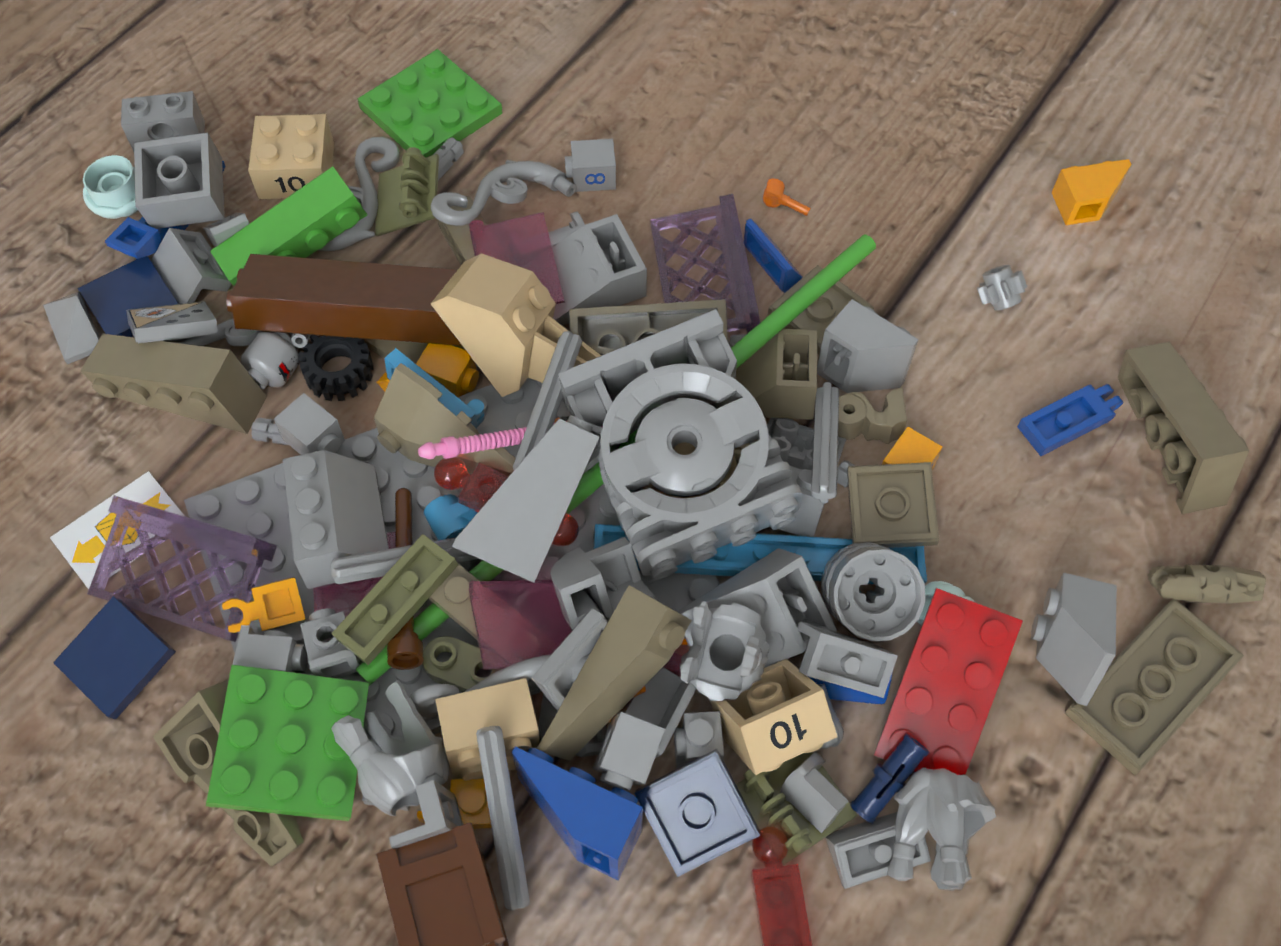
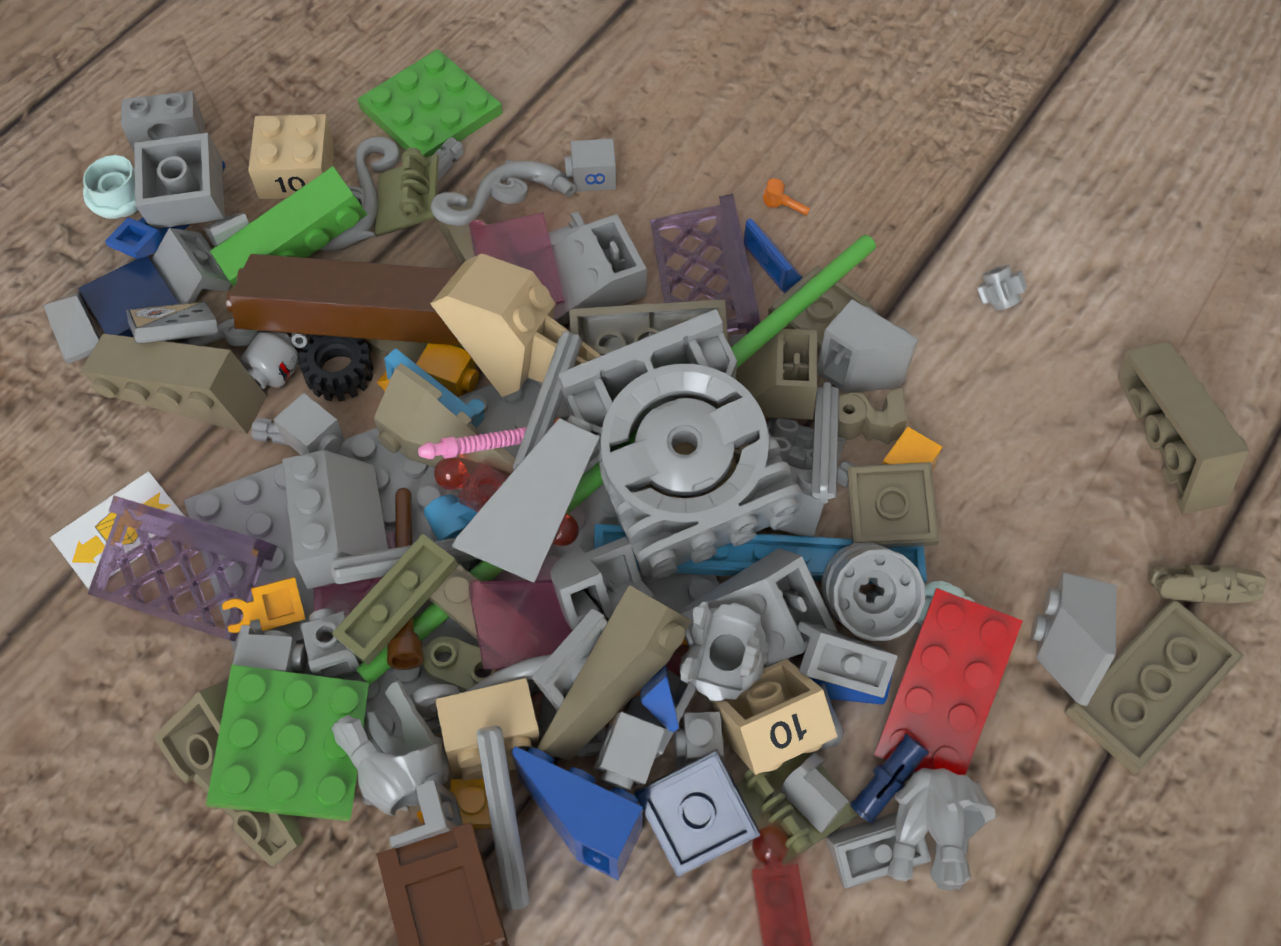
dark blue tile [53,596,176,719] -> none
blue hinge [1017,384,1124,456] -> none
light orange slope [1052,159,1132,225] -> none
none -> blue slope [640,664,679,732]

